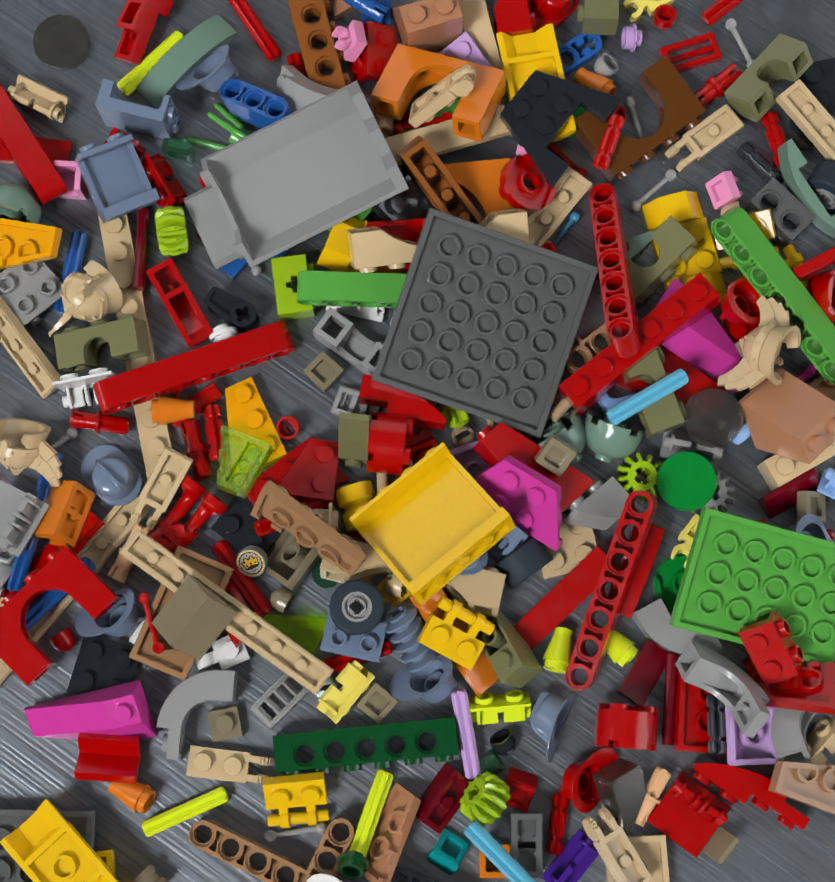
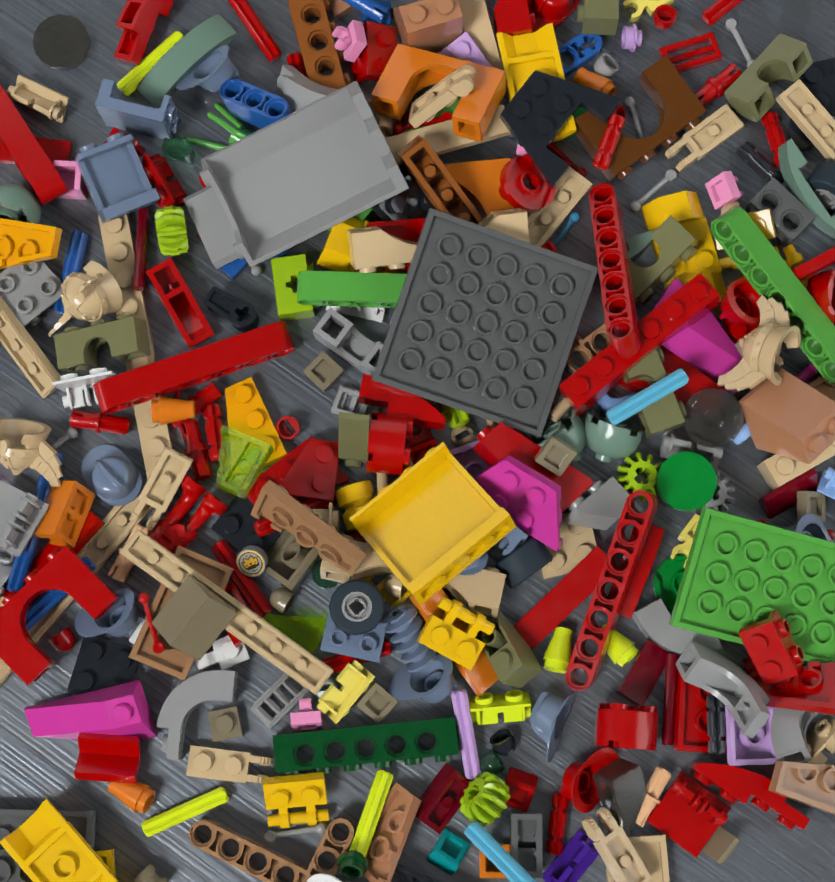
white plate [209,323,238,342] -> none
none -> bright pink tile [290,698,323,732]

